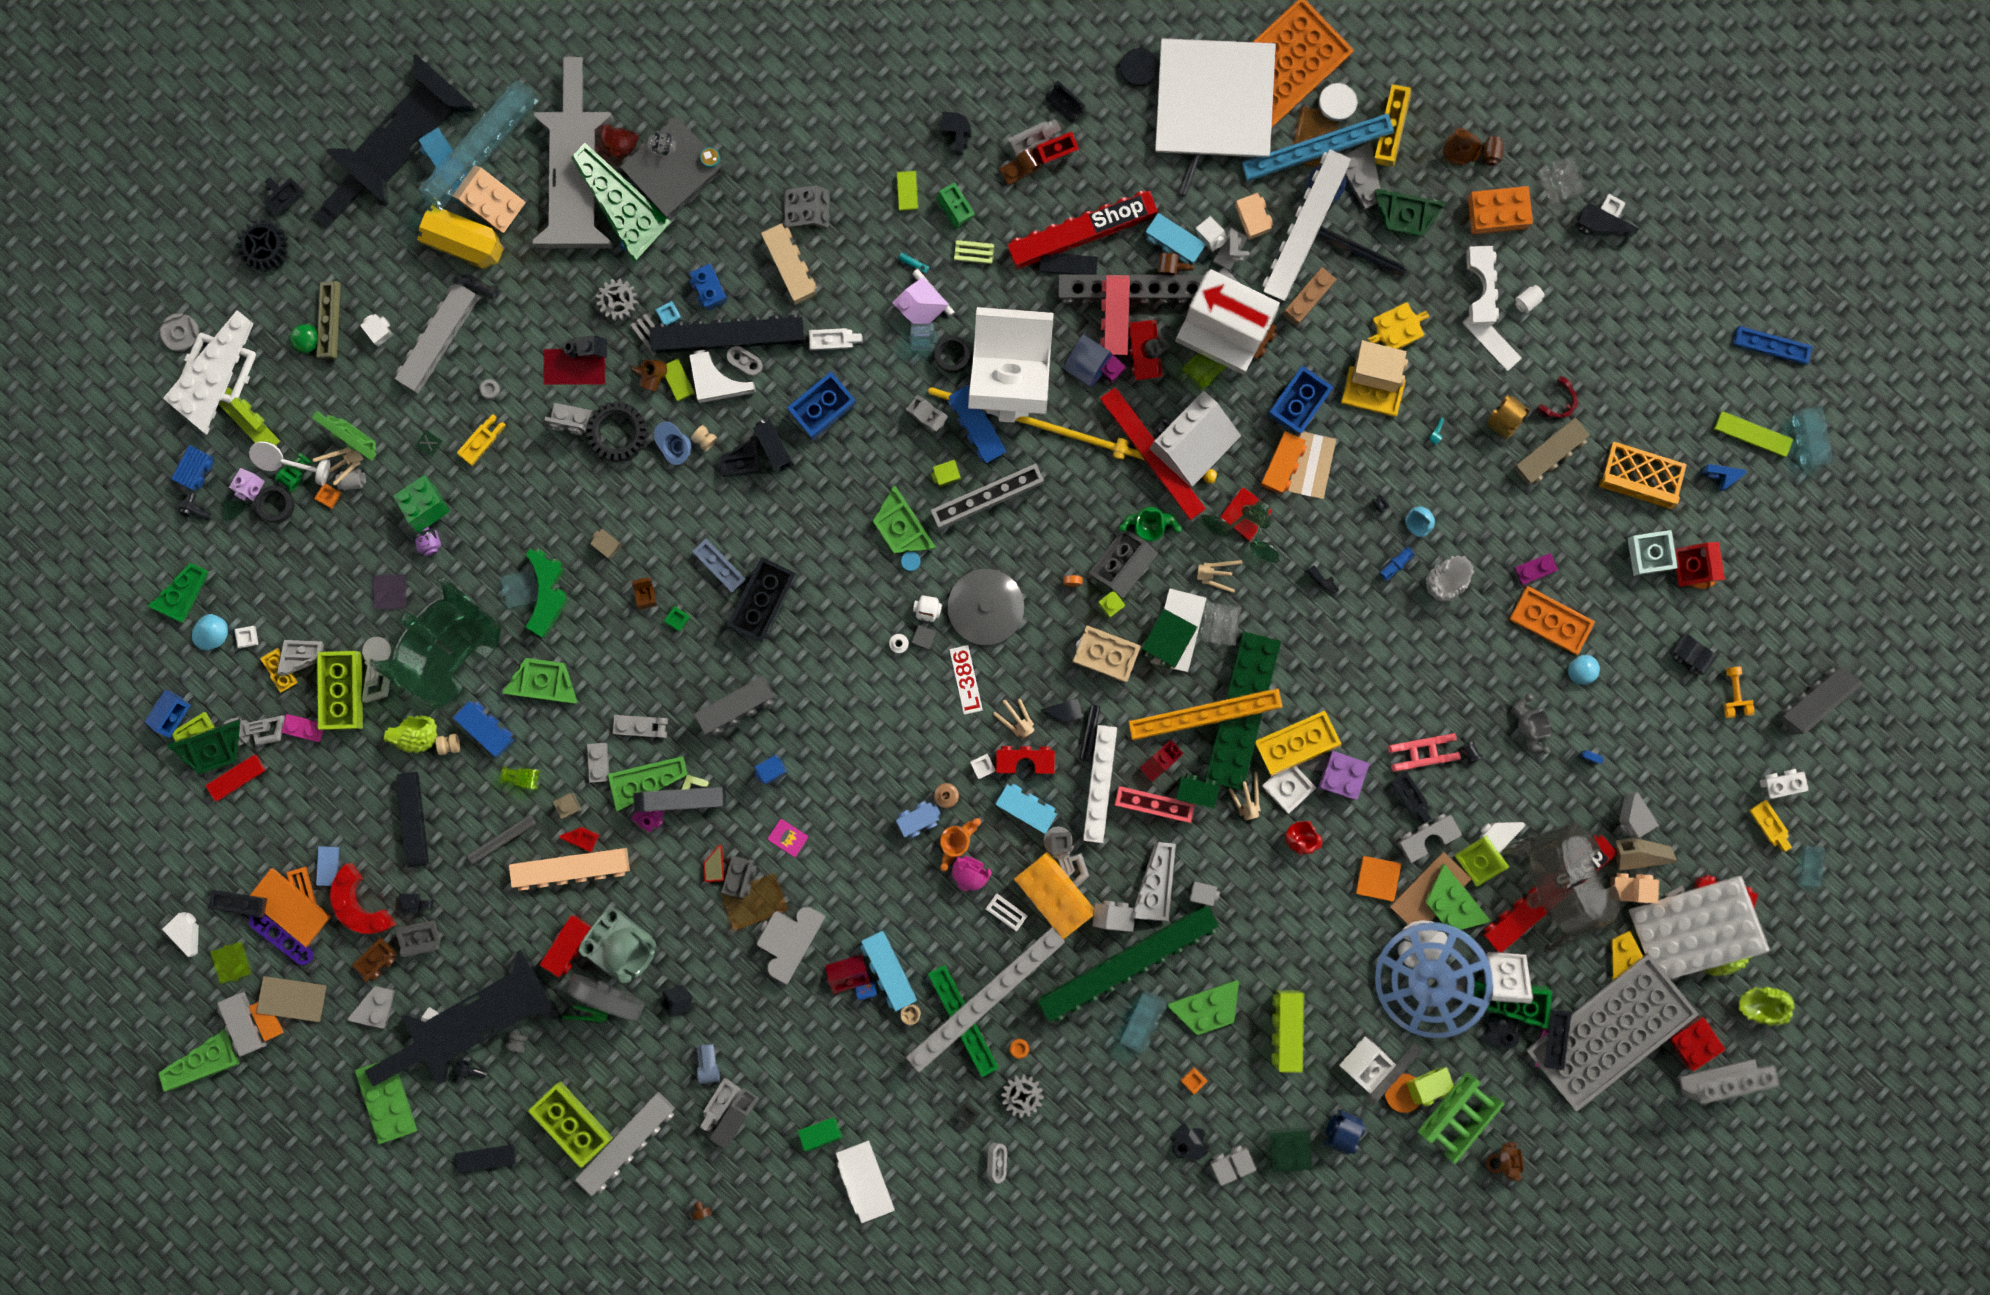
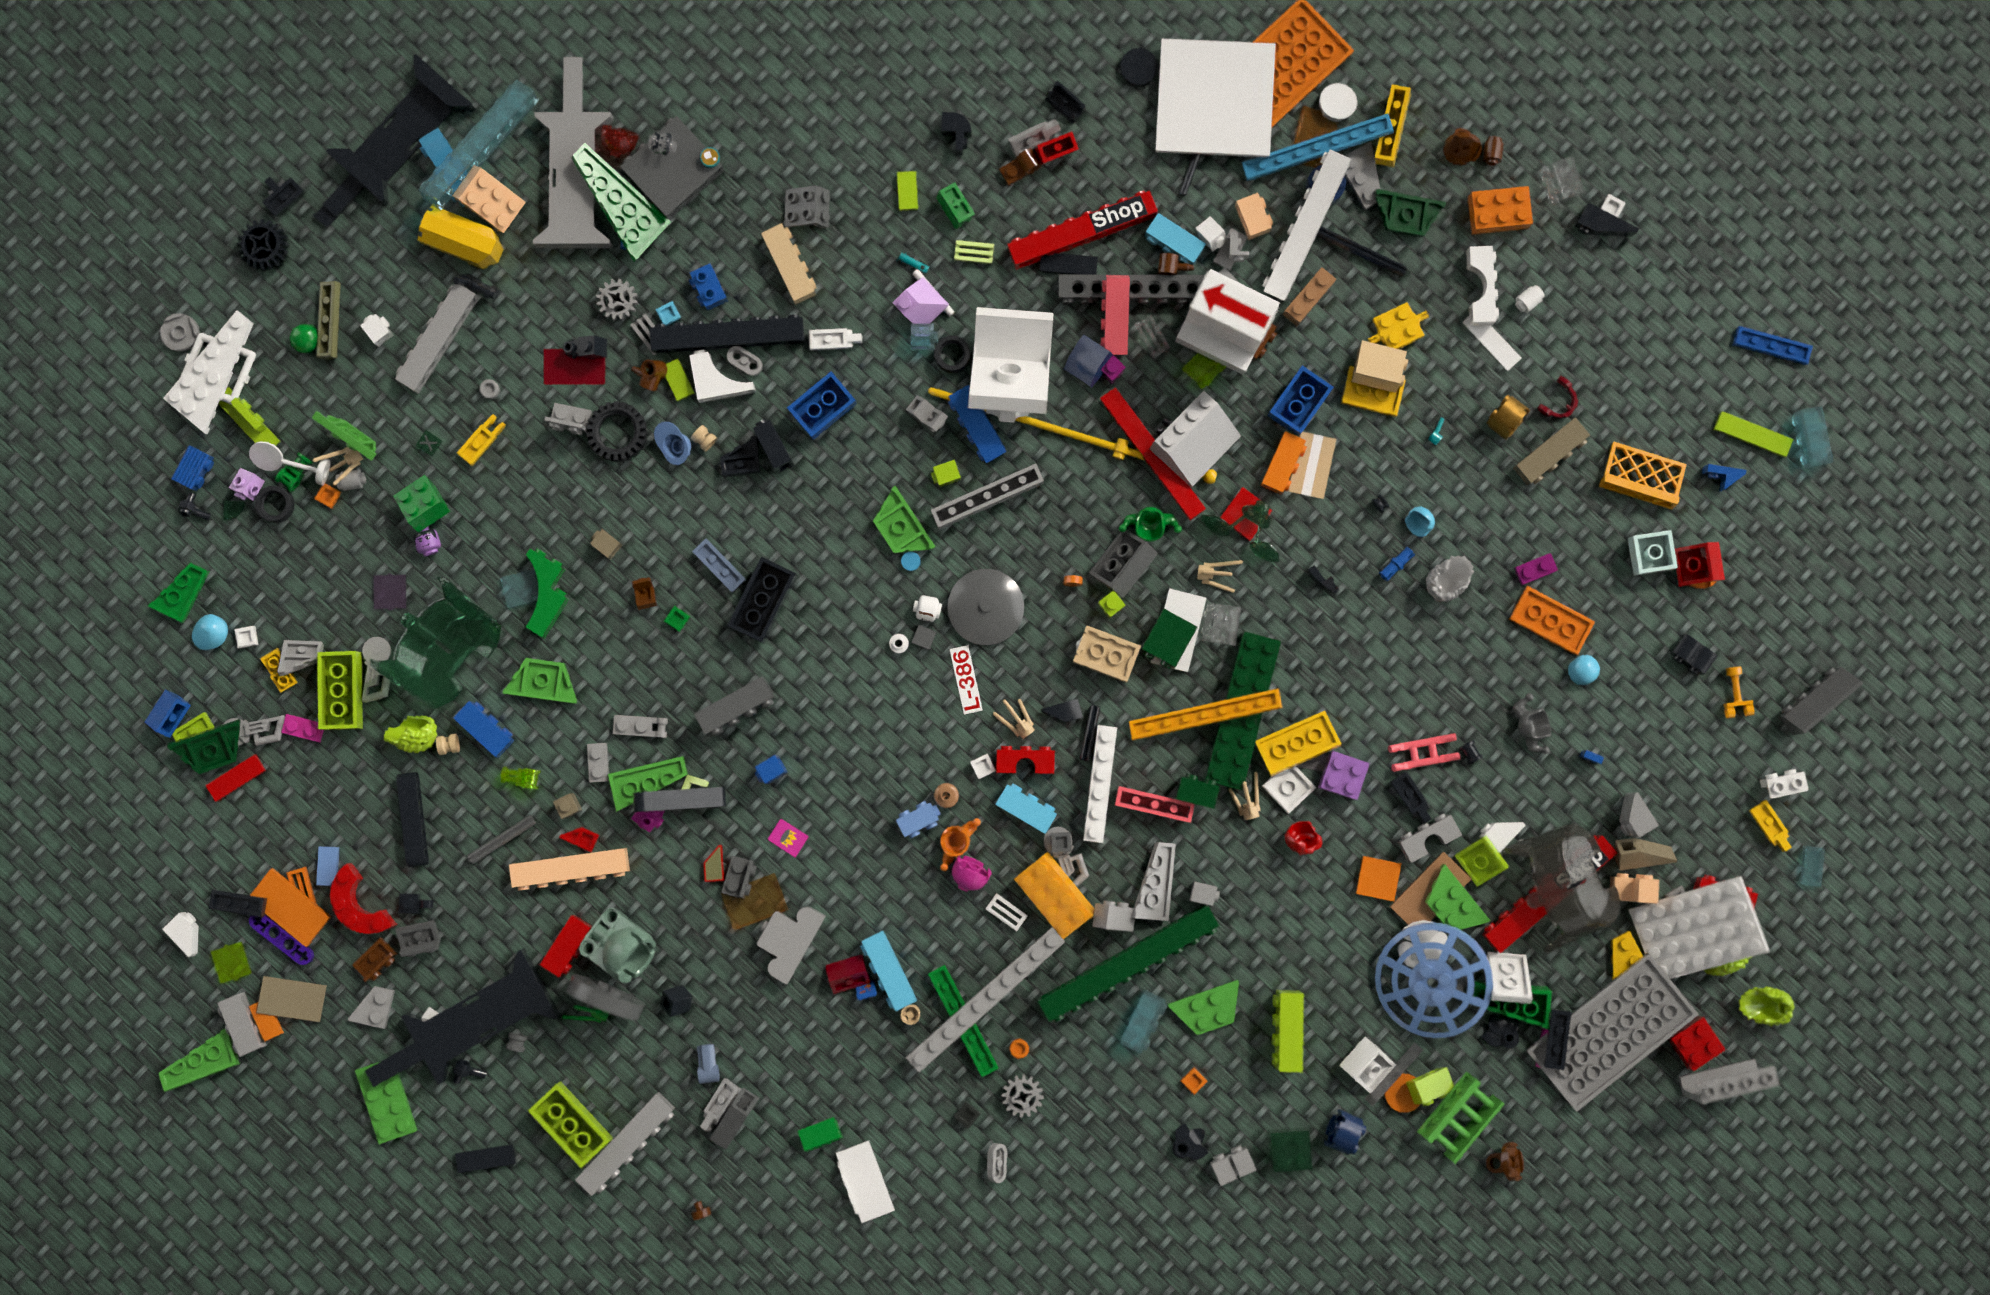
red arch [1128,320,1163,380] -> none
dark red slope [1139,739,1184,782] -> none

